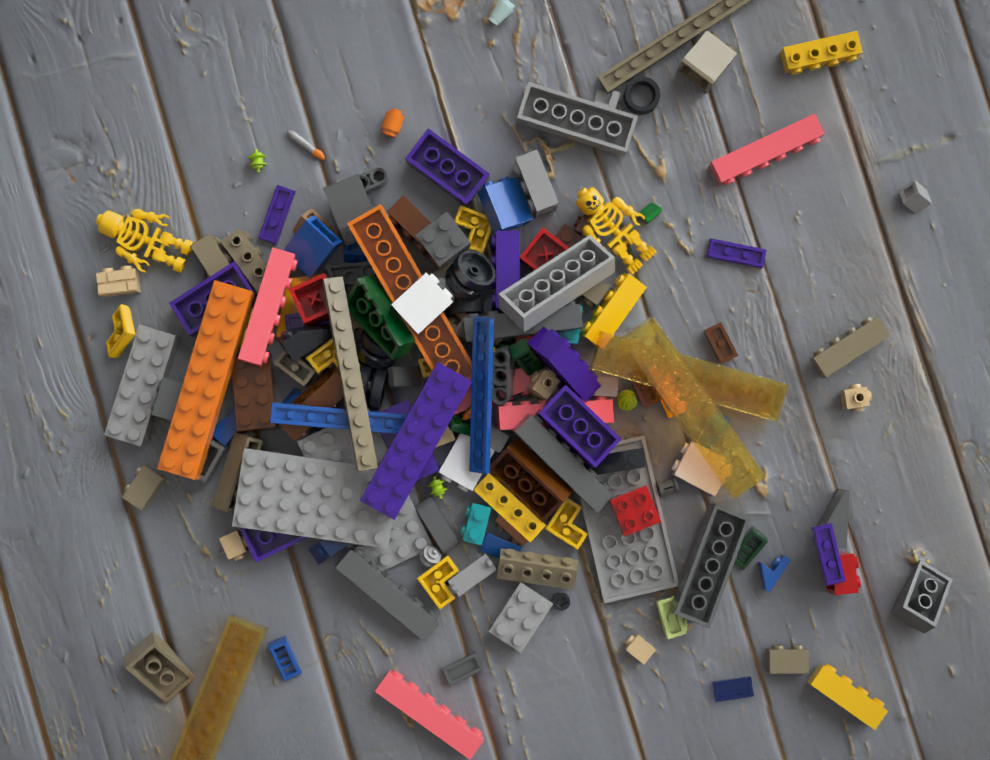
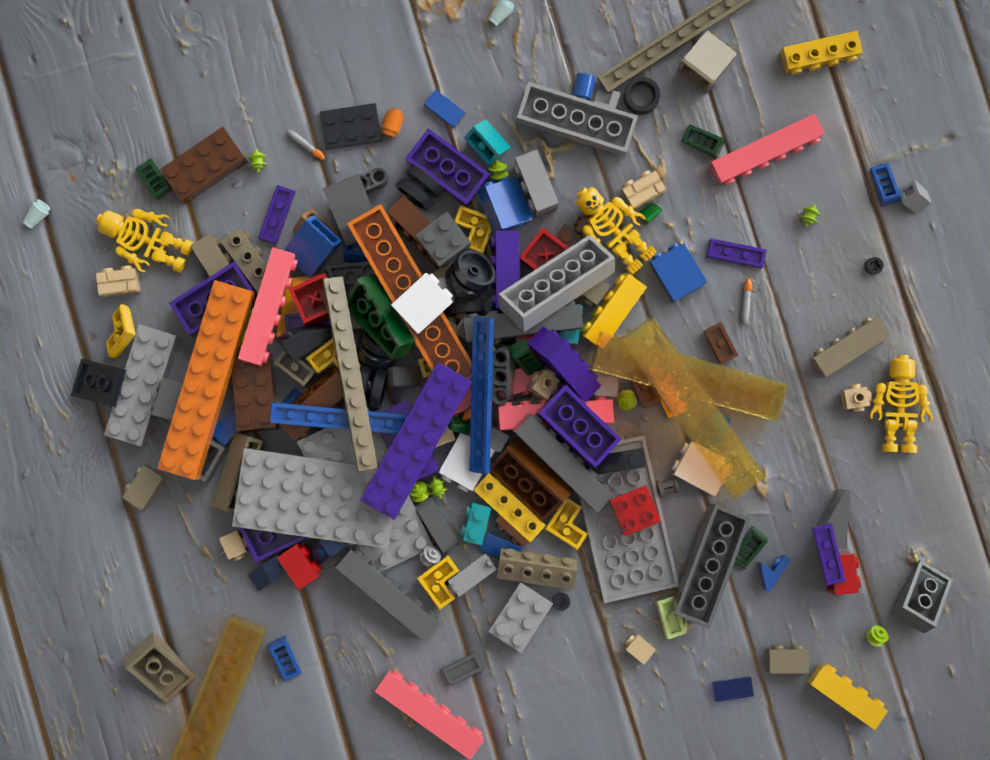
none -> light aqua cone [23,199,50,228]
none -> black plate [71,359,126,407]
none -> dark green slope [135,158,173,200]
none -> reddish brown brick [159,126,248,205]
none -> dark blue slope [248,554,287,591]
none -> red brick [277,543,323,590]
none -> black plate [320,103,382,150]
none -> black wheel [395,164,444,211]
none -> lime wheel [410,481,429,502]
none -> blue tile [424,89,466,128]
none -> teal brick [464,119,511,166]
none -> lime wheel [489,160,509,181]
none -> blue brick [573,73,595,101]
none -> tan brick [621,170,666,210]
none -> blue brick [649,243,707,303]
none -> dark green slope [681,124,725,158]
none -> light grey piece [741,278,752,325]
none -> lime wheel [800,205,821,227]
none -> black bush [864,257,884,275]
none -> lime wheel [866,625,889,647]
none -> yellow piece [869,355,933,453]
none -> blue slope [870,163,901,207]

